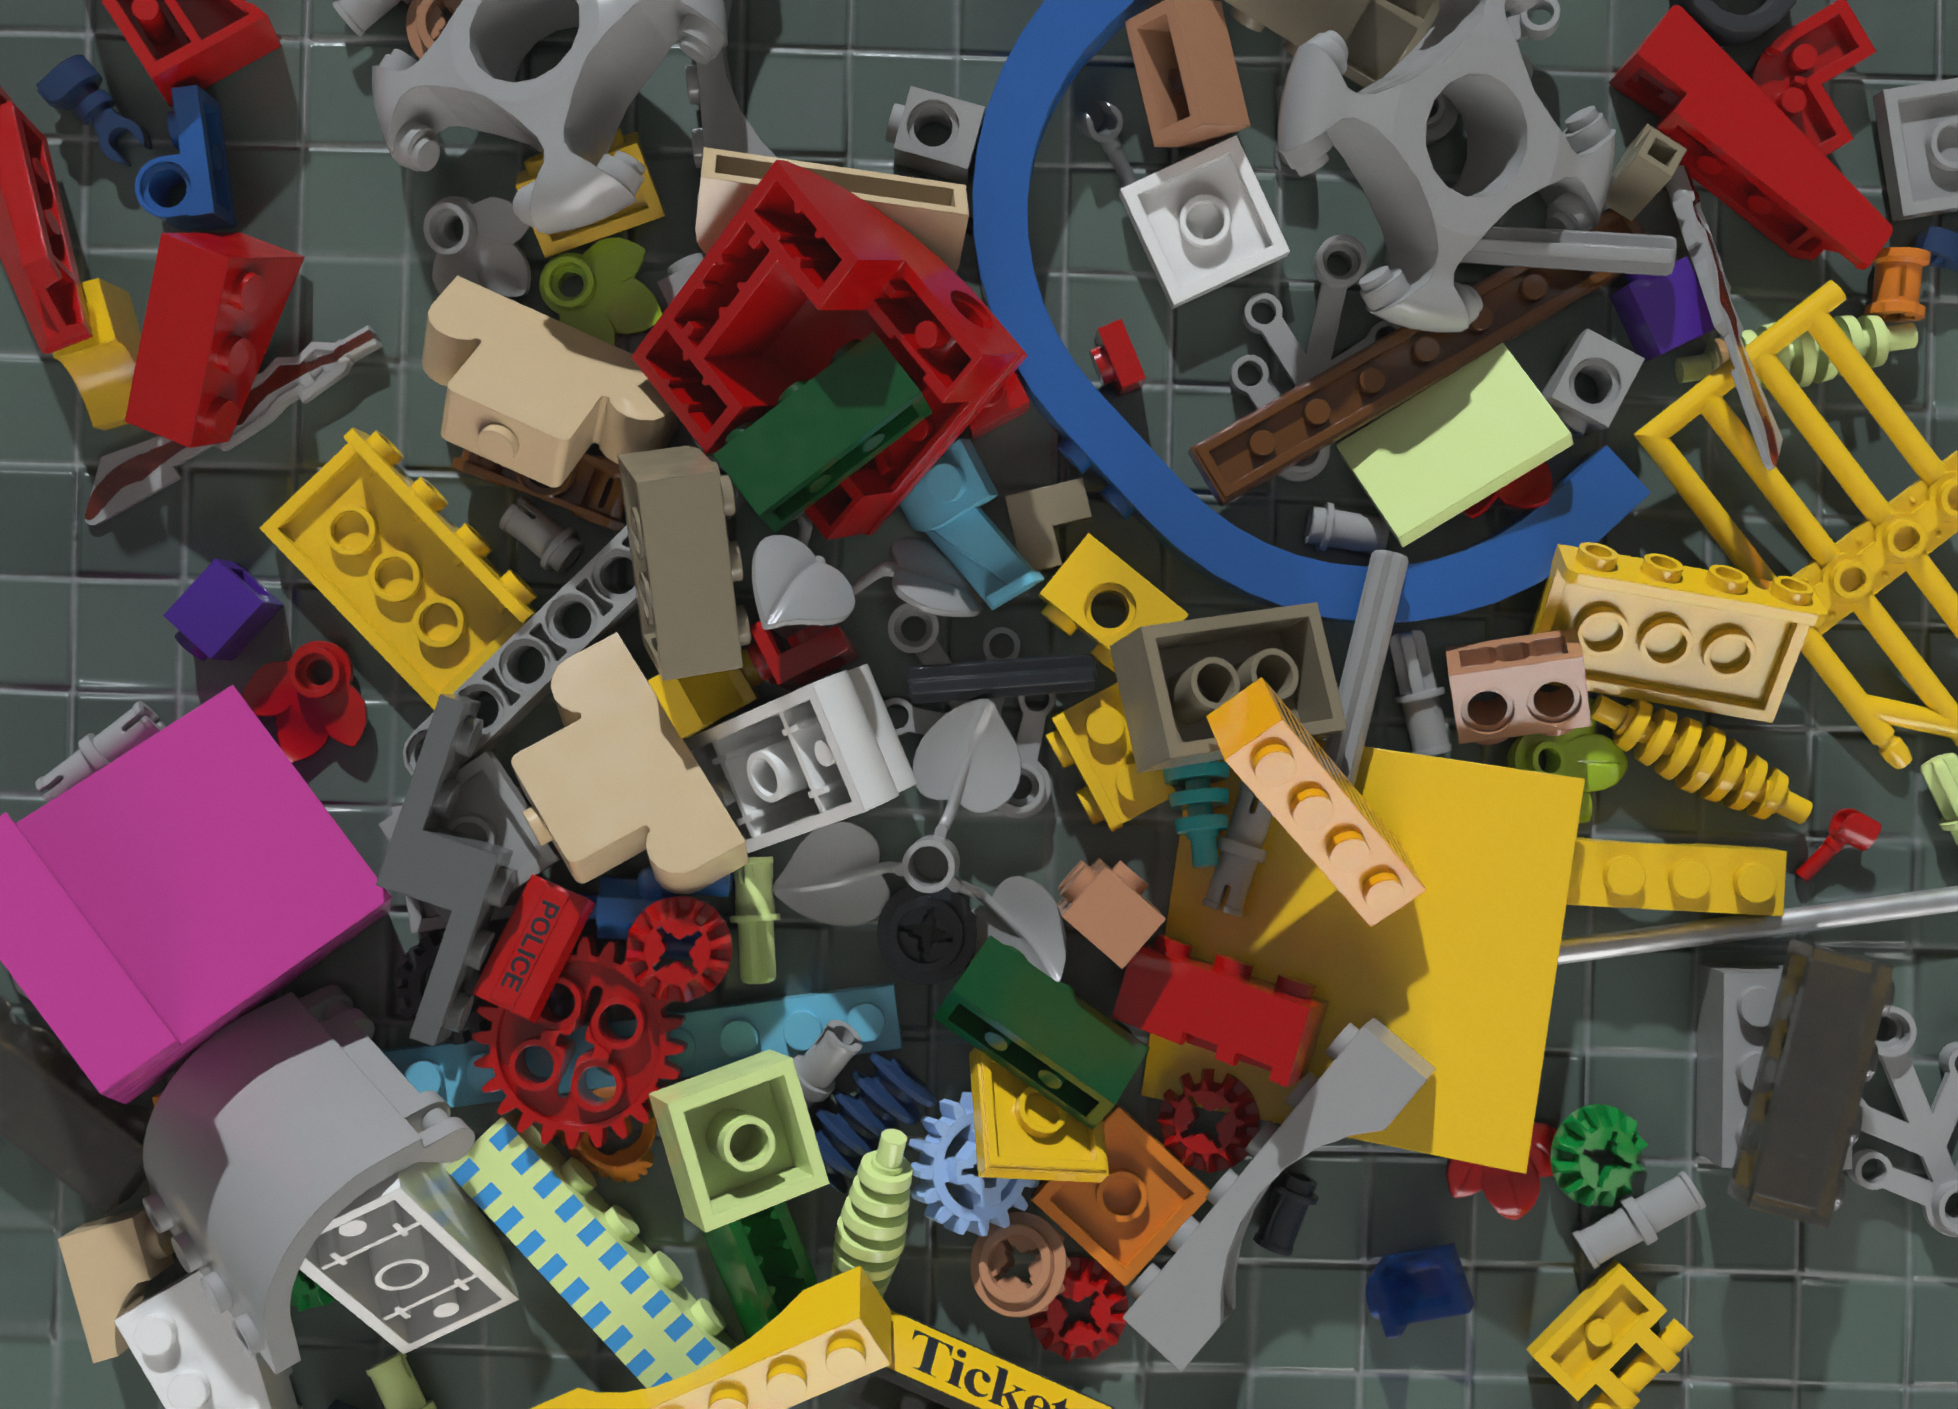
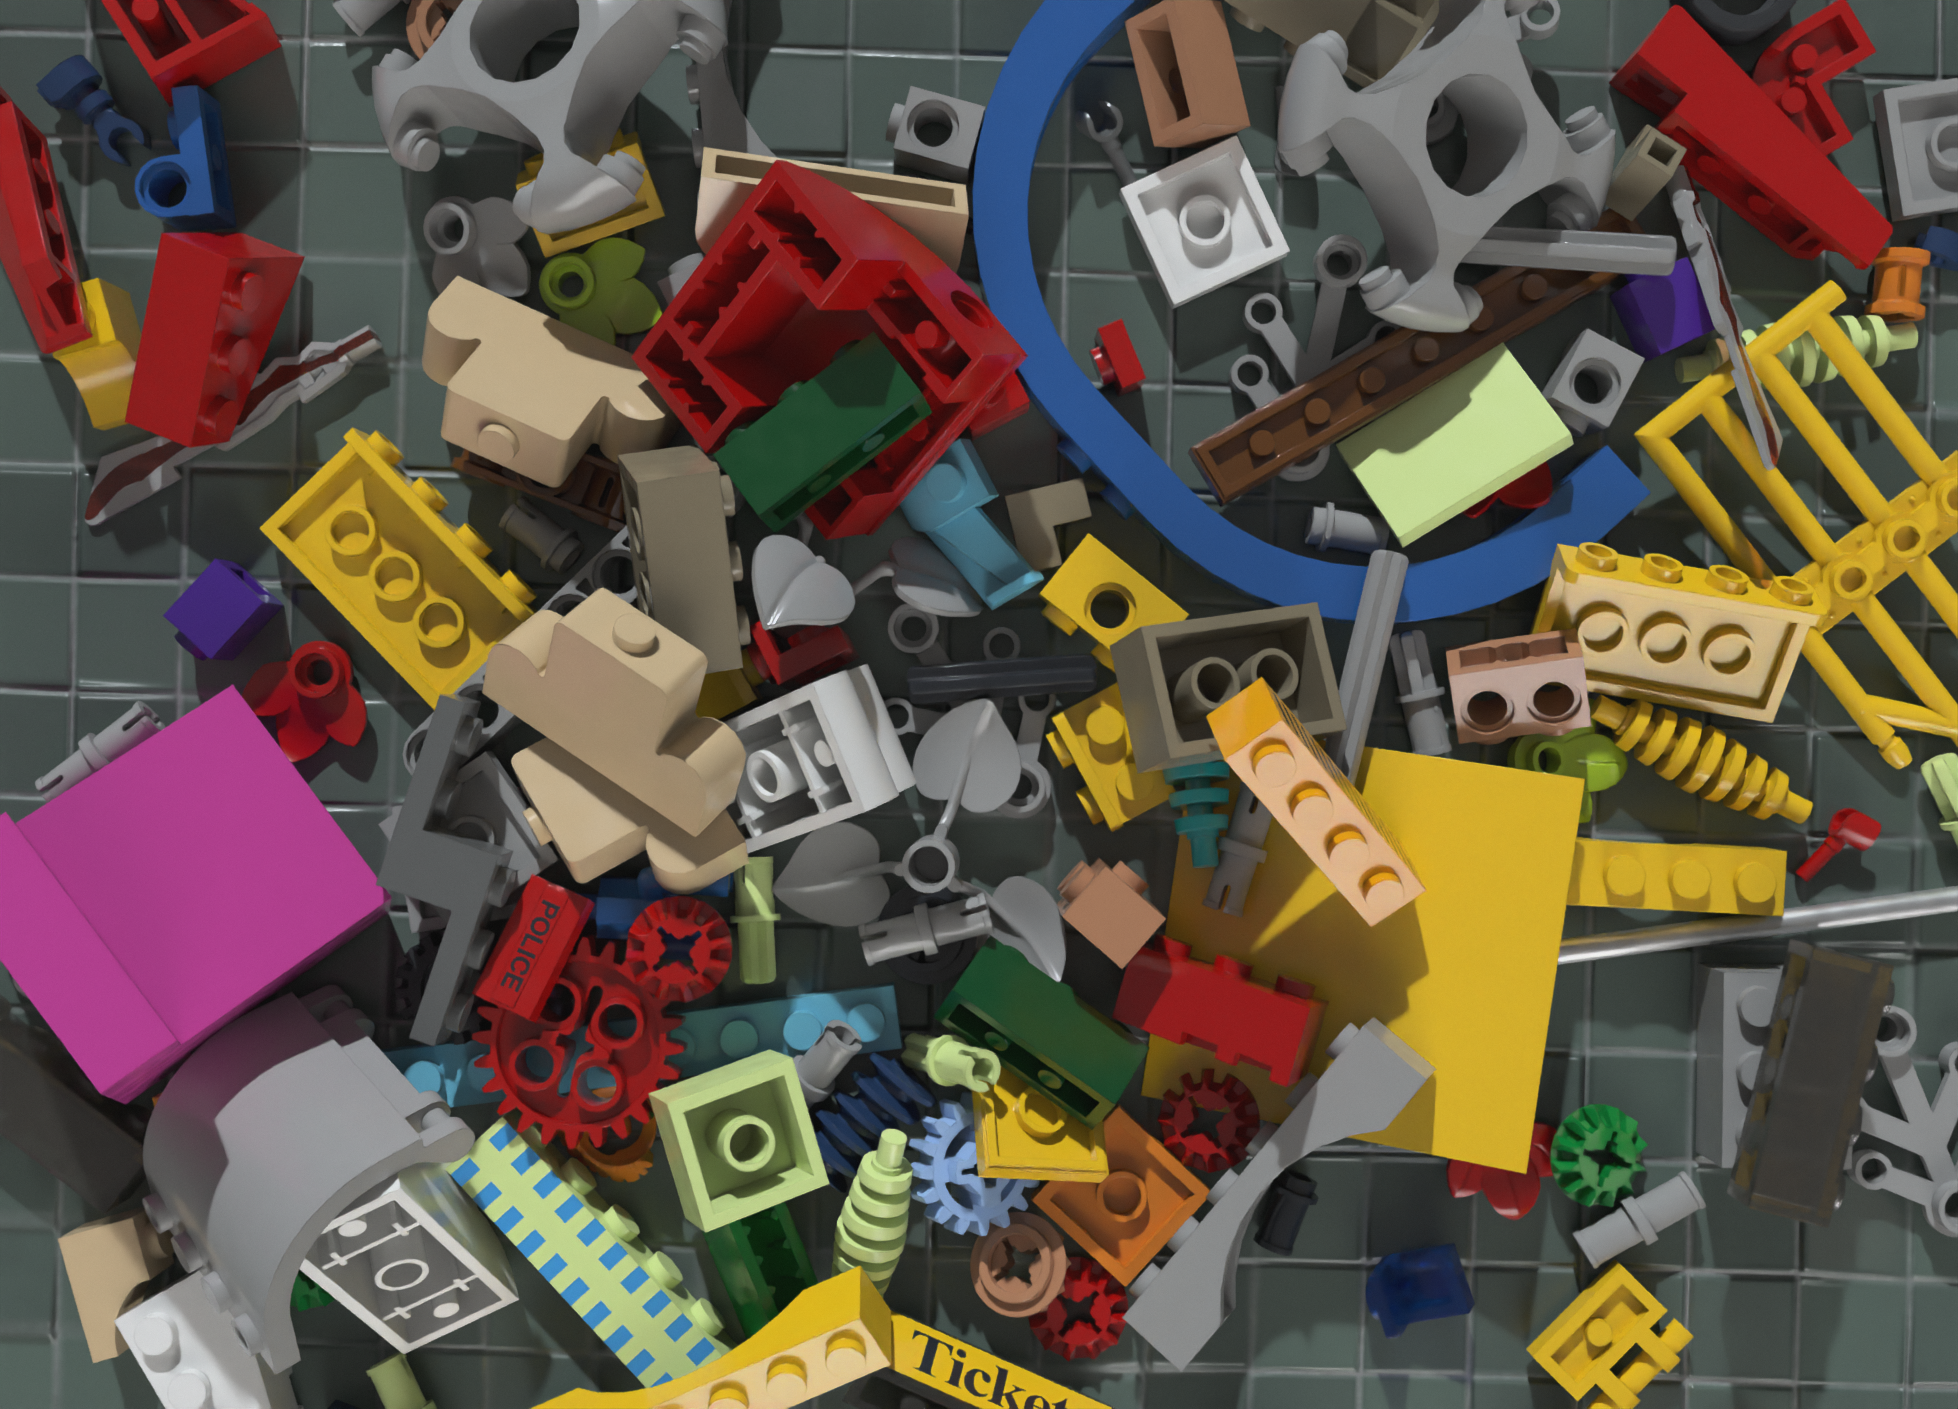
none -> tan brick [482,588,746,837]
none -> light grey pin [858,892,994,966]
none -> yellowish green axle [901,1033,1001,1092]

